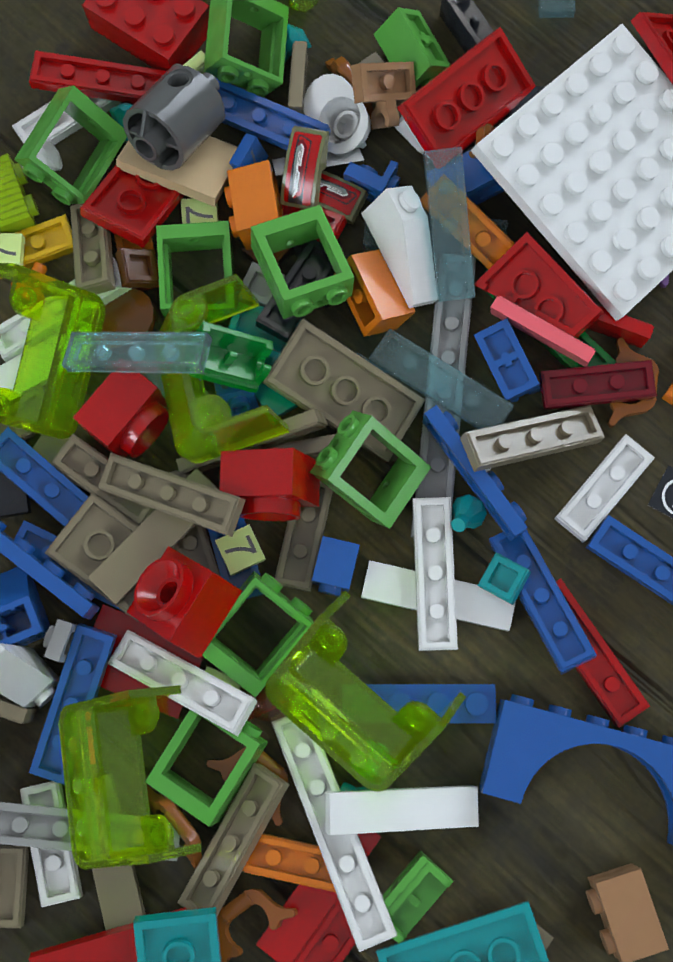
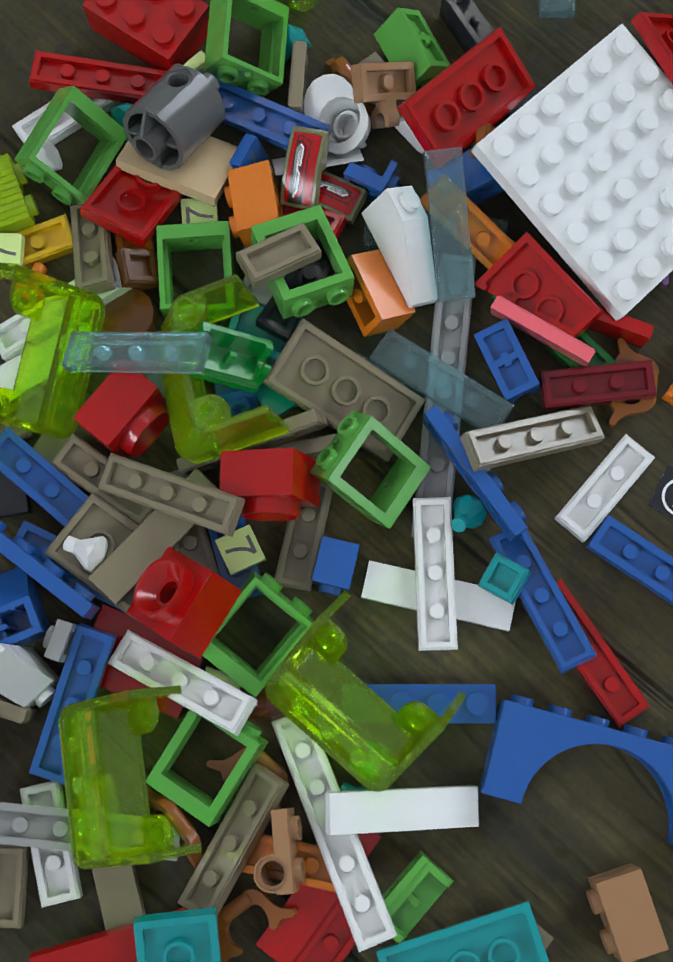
none -> white rock [63,536,108,573]
none -> dark tan tile [236,223,322,289]
none -> medium nougat plate [253,808,305,895]

